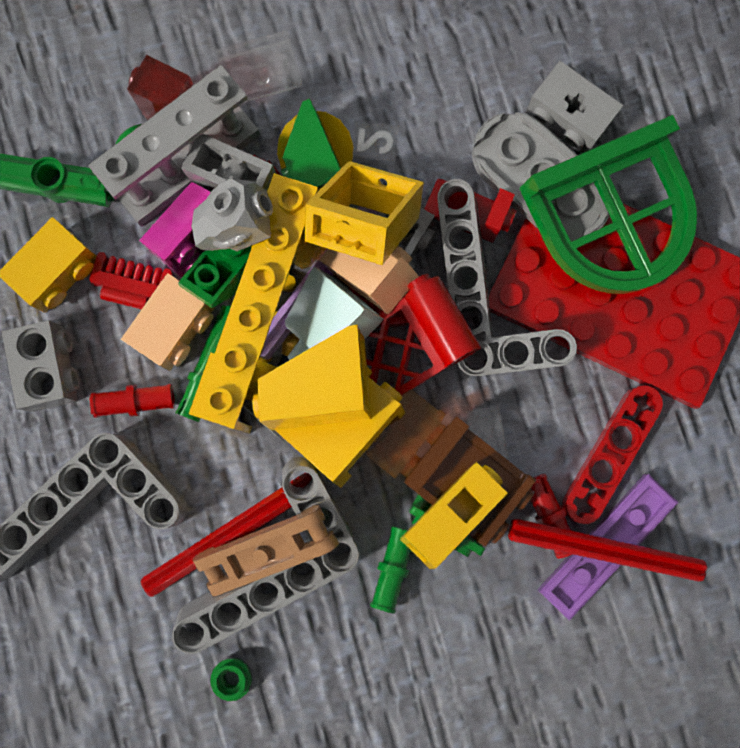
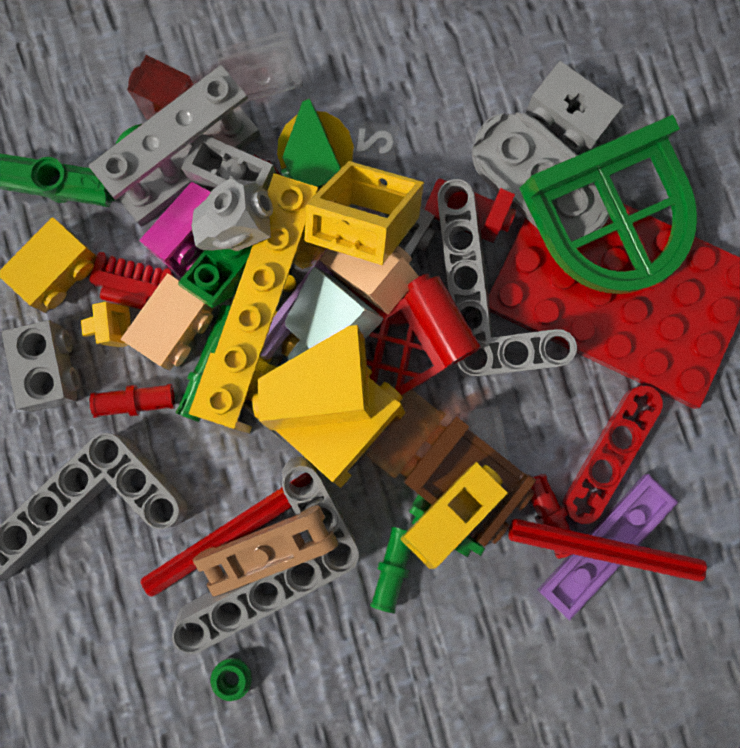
none -> yellow tile [81,301,131,347]

